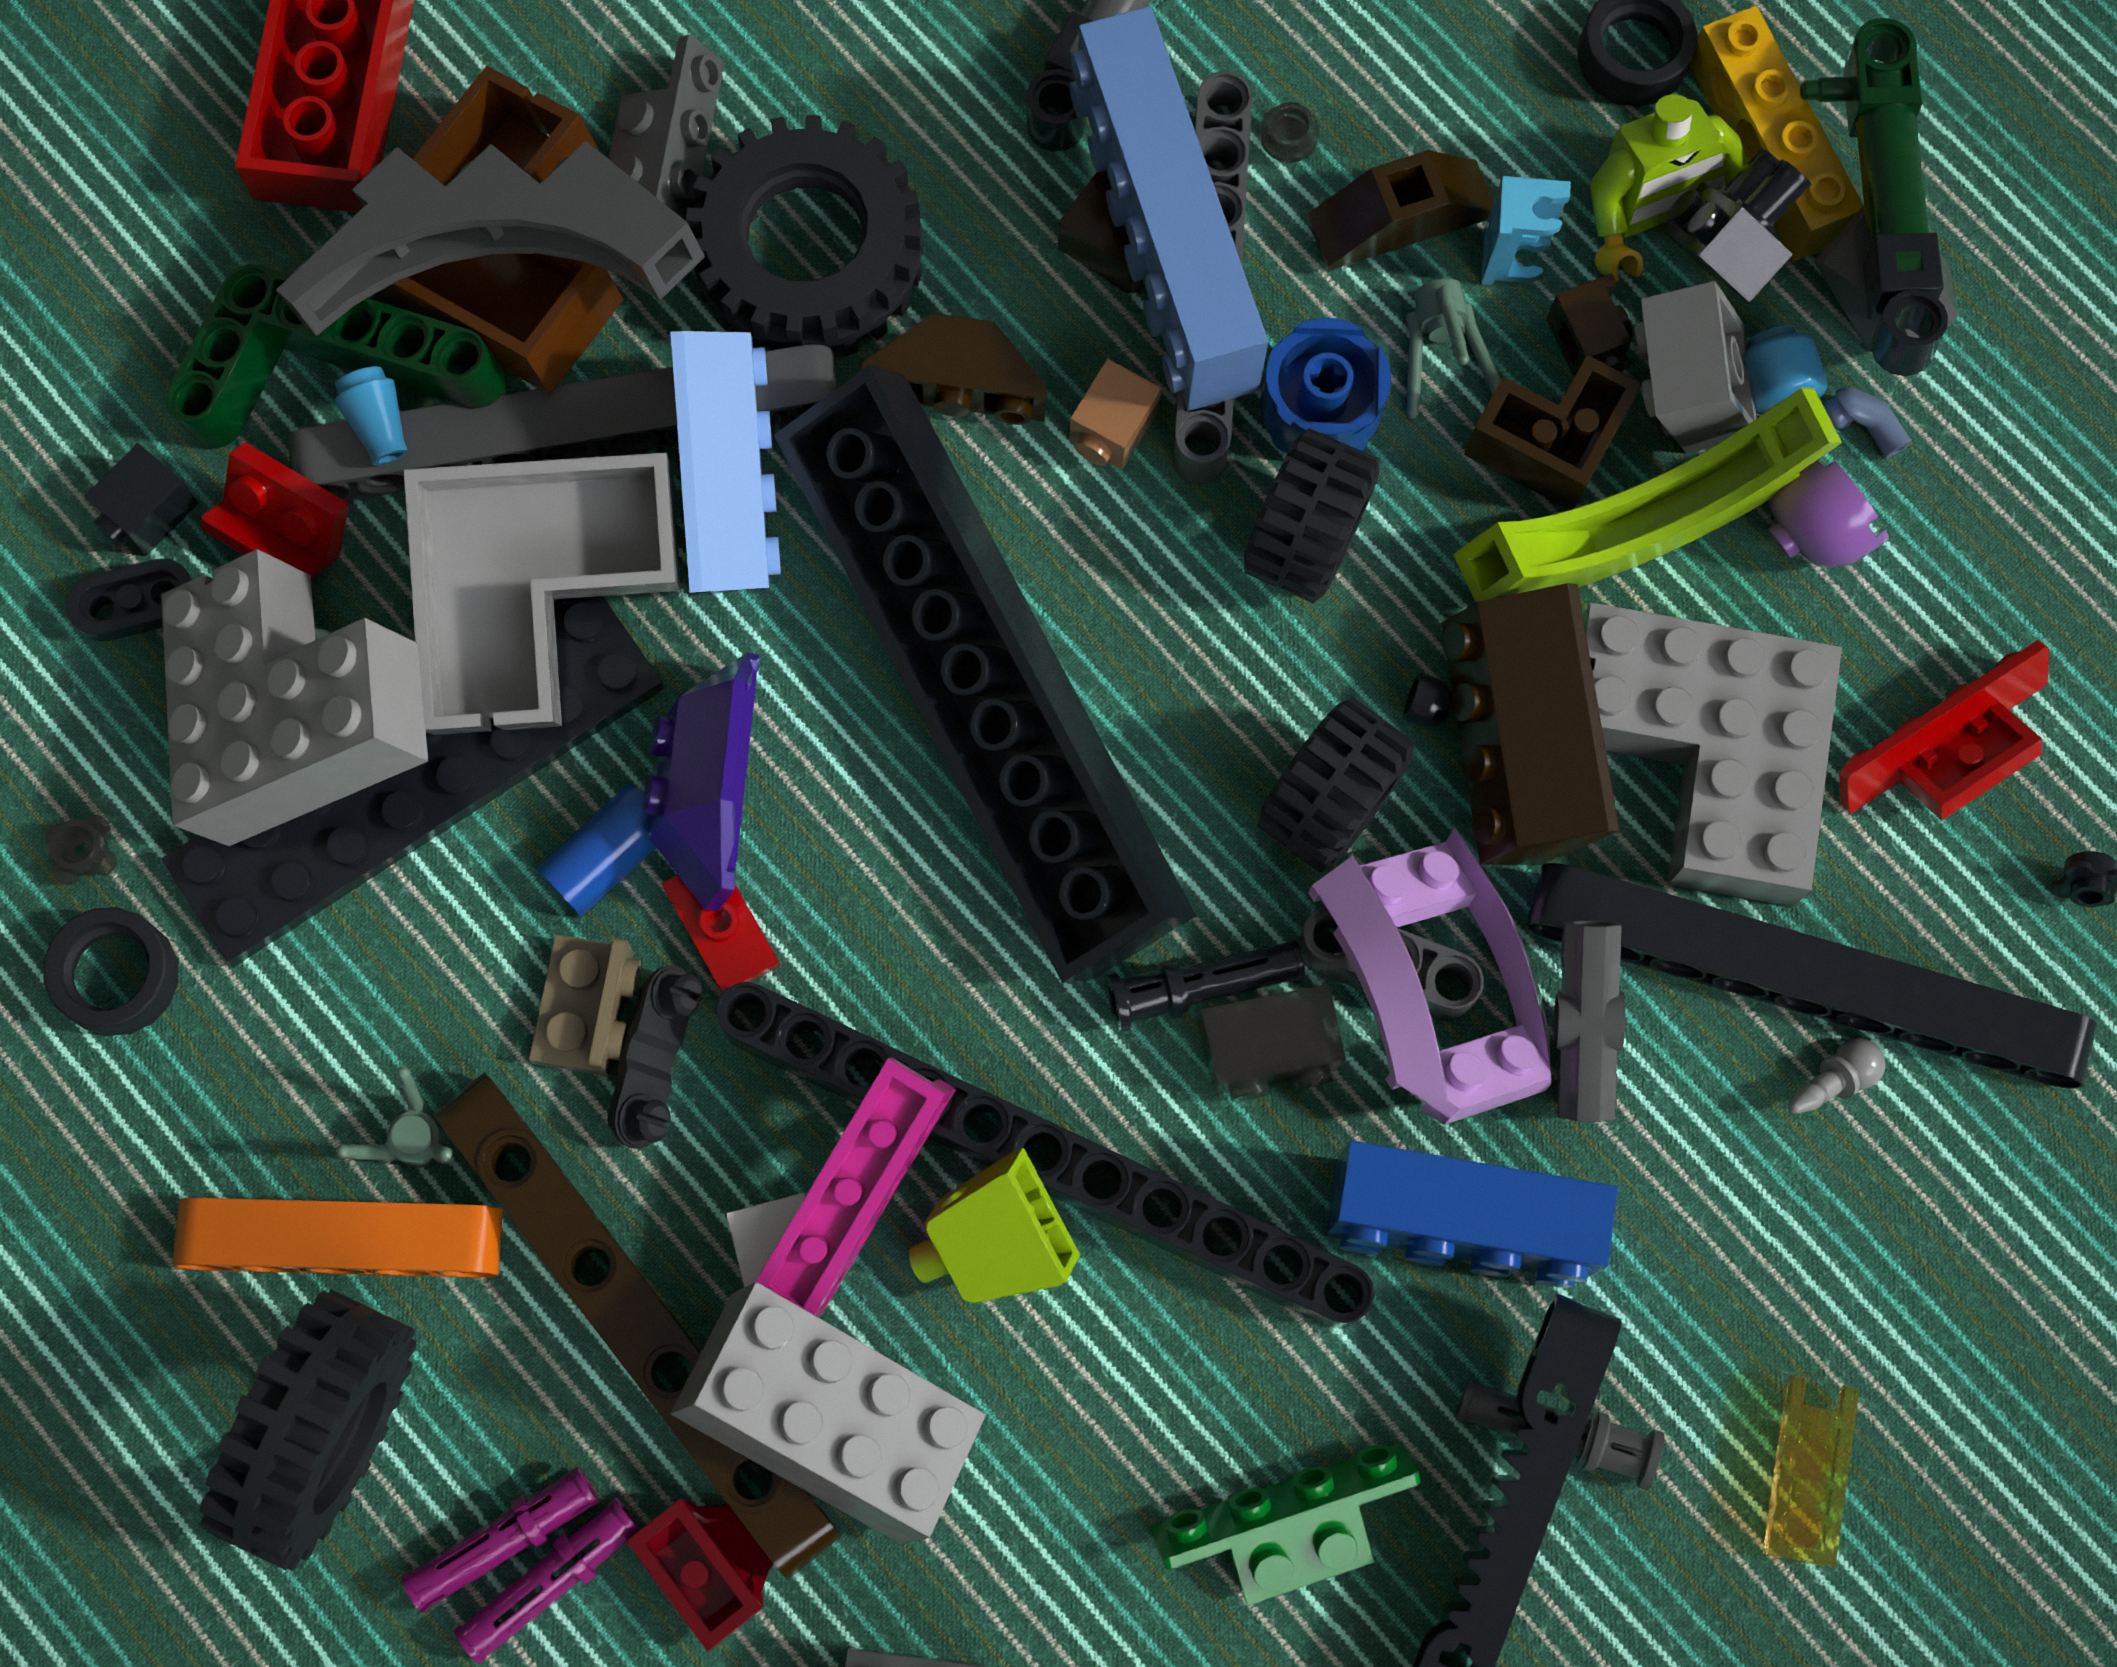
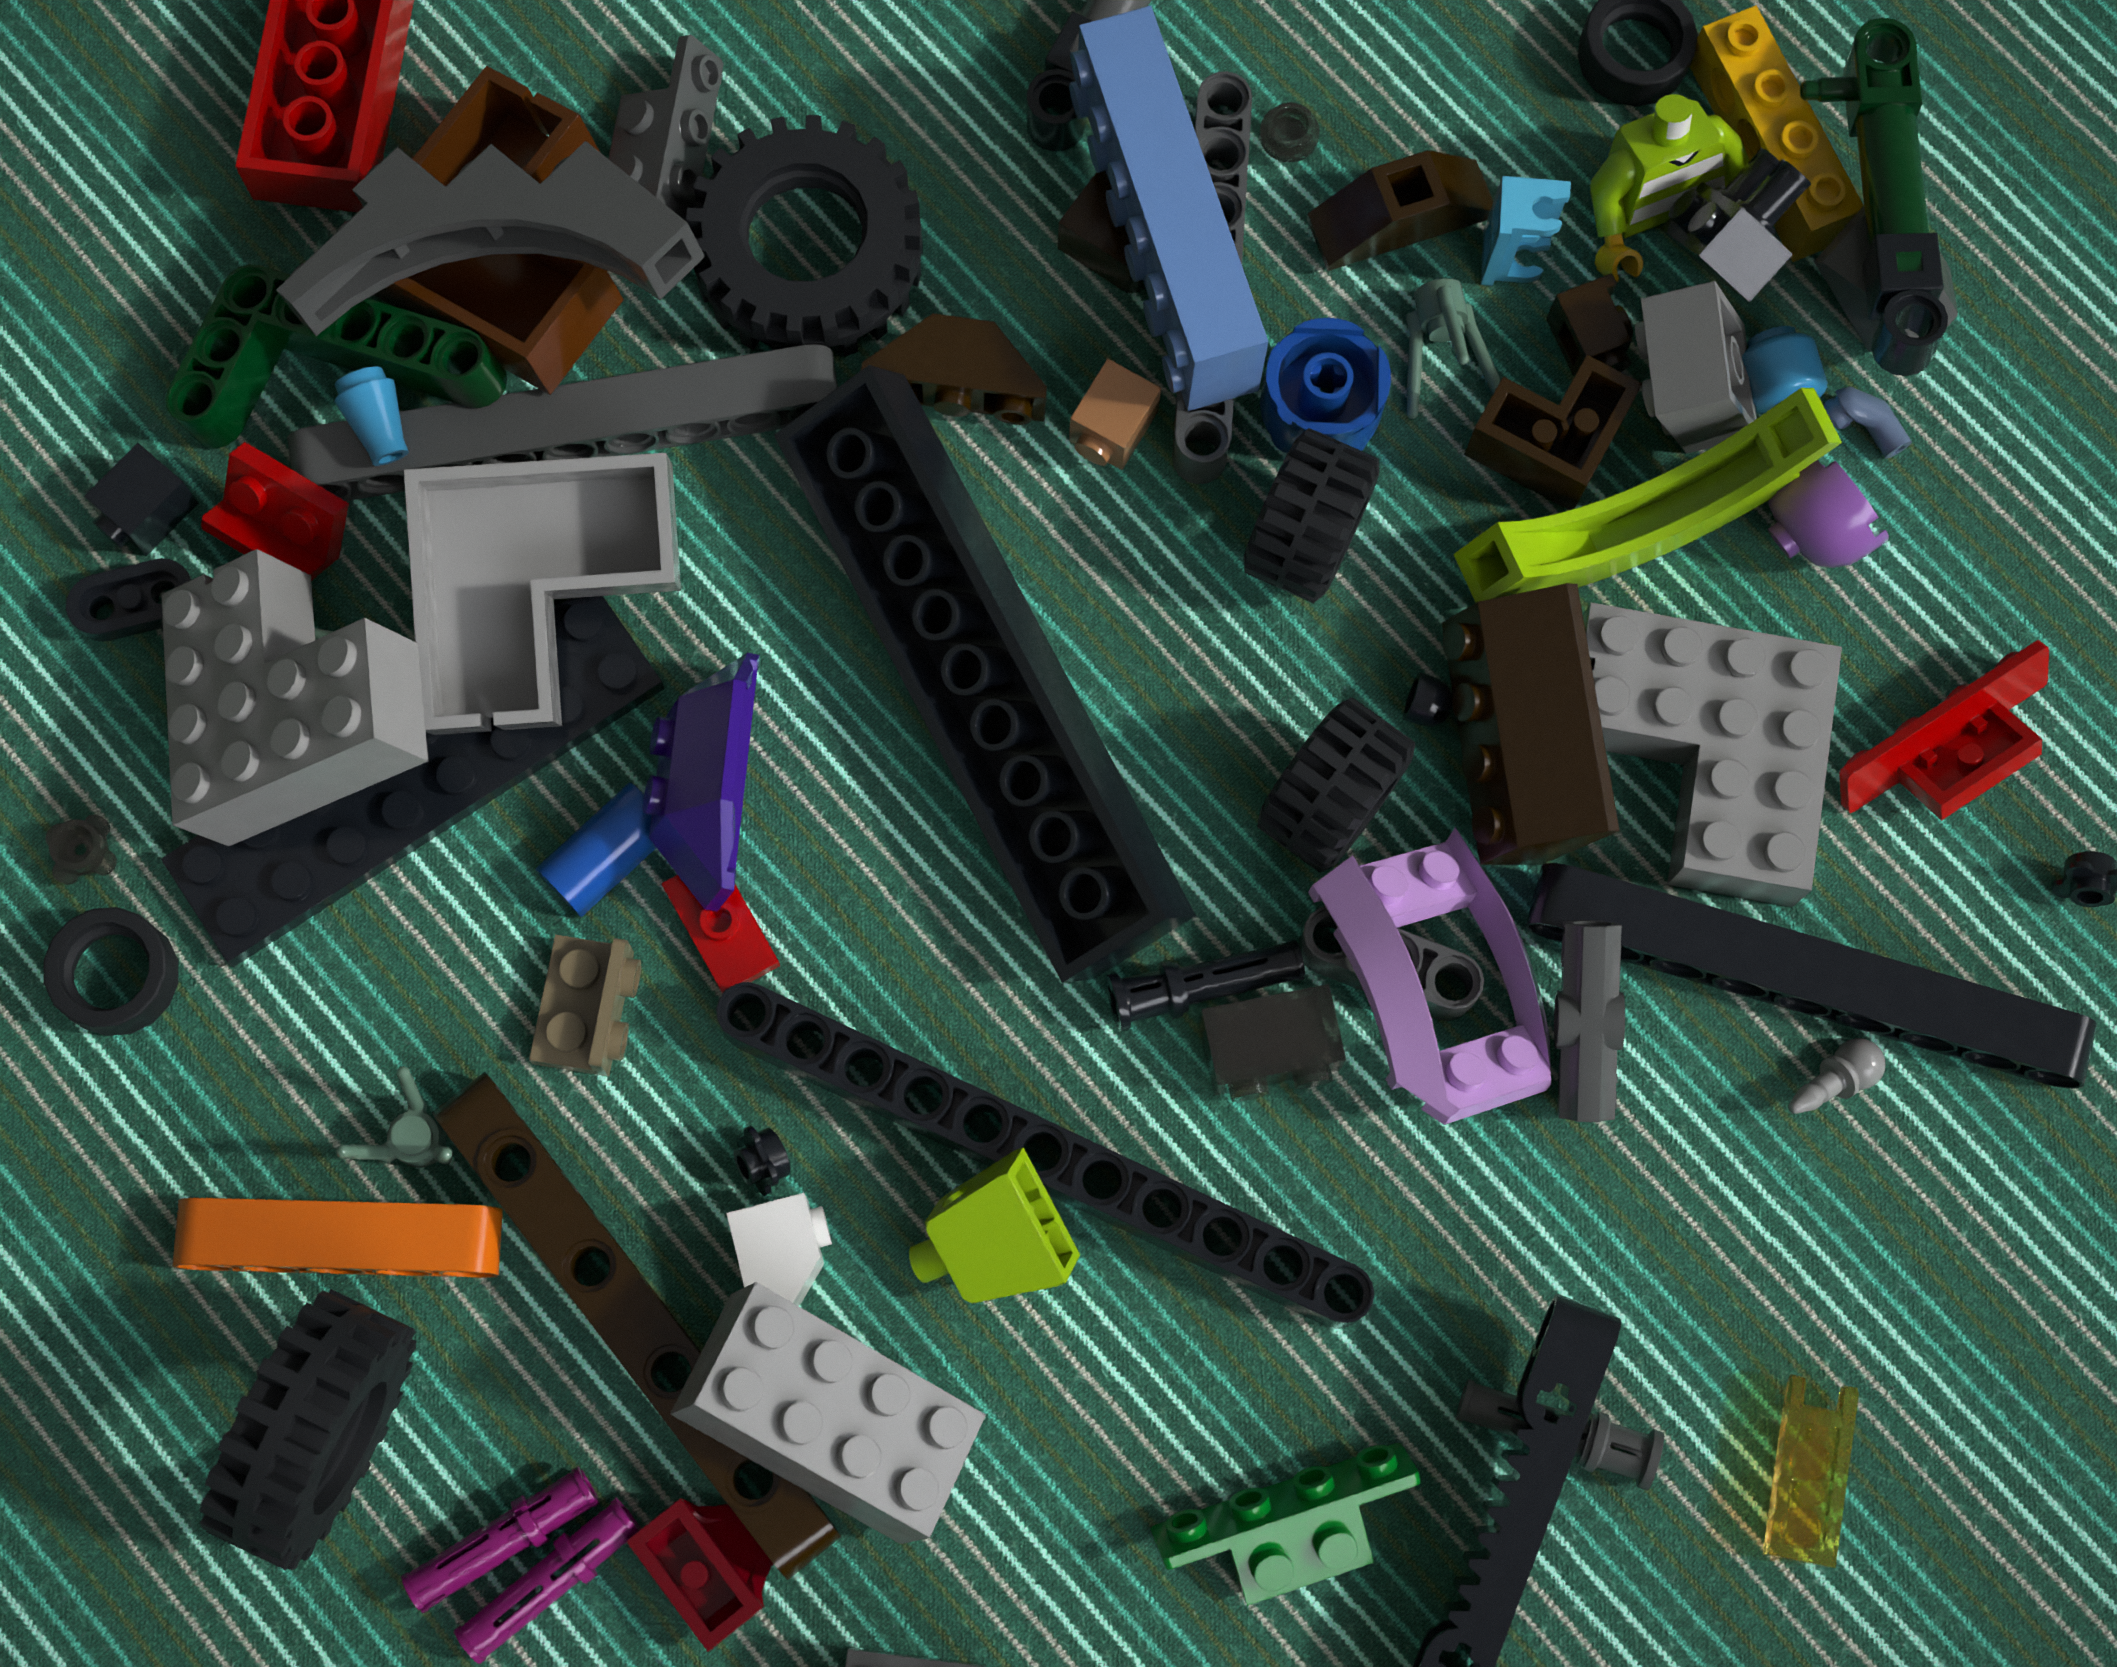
black piece [607,965,703,1149] -> none
light blue slope [670,331,781,593] -> none
dark pink fence [755,1057,956,1318] -> none
blue brick [1325,1140,1618,1288] -> none
none -> black plate [734,1126,790,1196]

